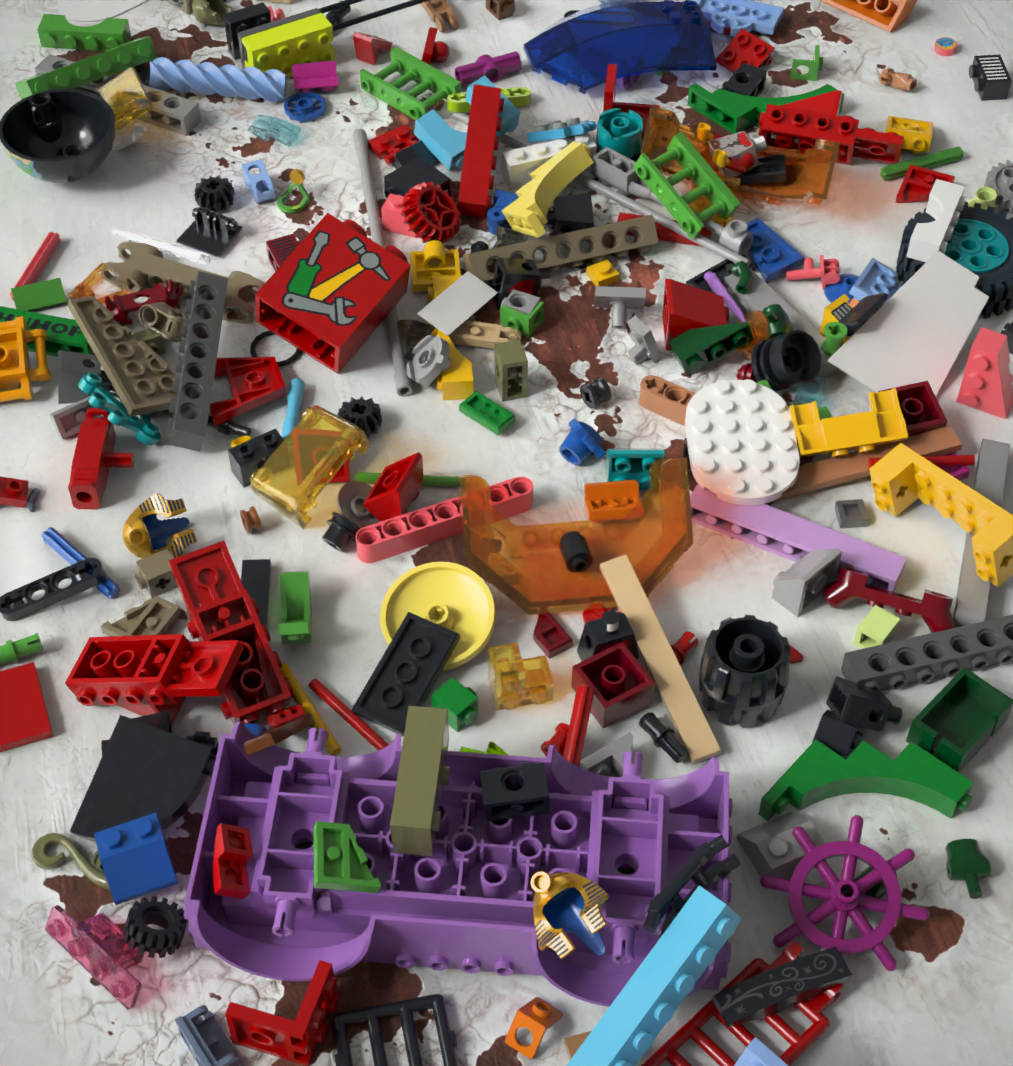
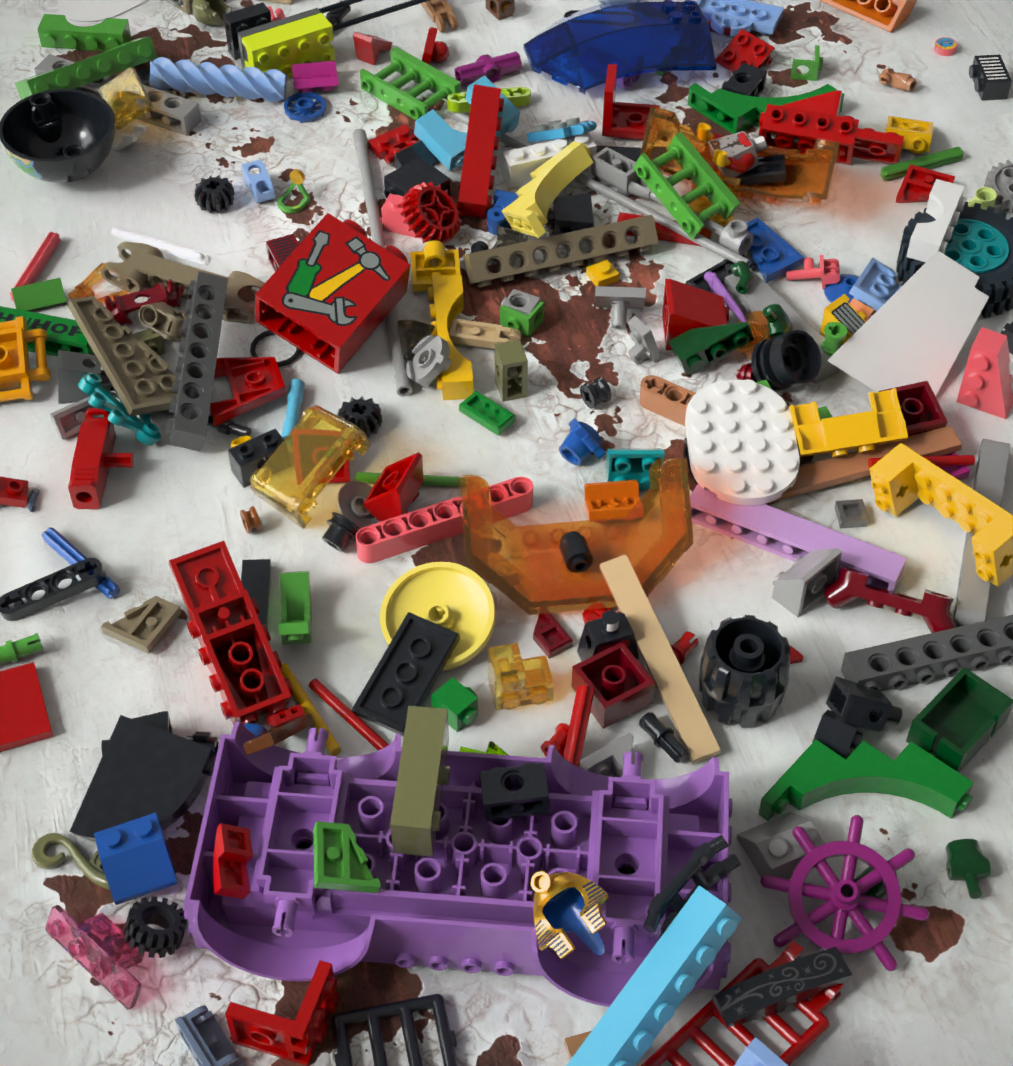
red wedge [65,634,244,725] -> none
piece [122,493,198,559] -> none
dark tan brick [135,548,178,598] -> none
black hinge [176,207,242,257] -> none
clear light blue slope [248,115,301,147] -> none
white sticker [417,271,498,336] -> none
black torso [491,258,551,310] -> none
orange bracket [505,997,563,1059] -> none
teal brick [596,108,643,158] -> none
clear light blue slope [794,377,826,408] -> none
black slope [839,293,888,337] -> none
yellowish green brick [853,605,900,649] -> none

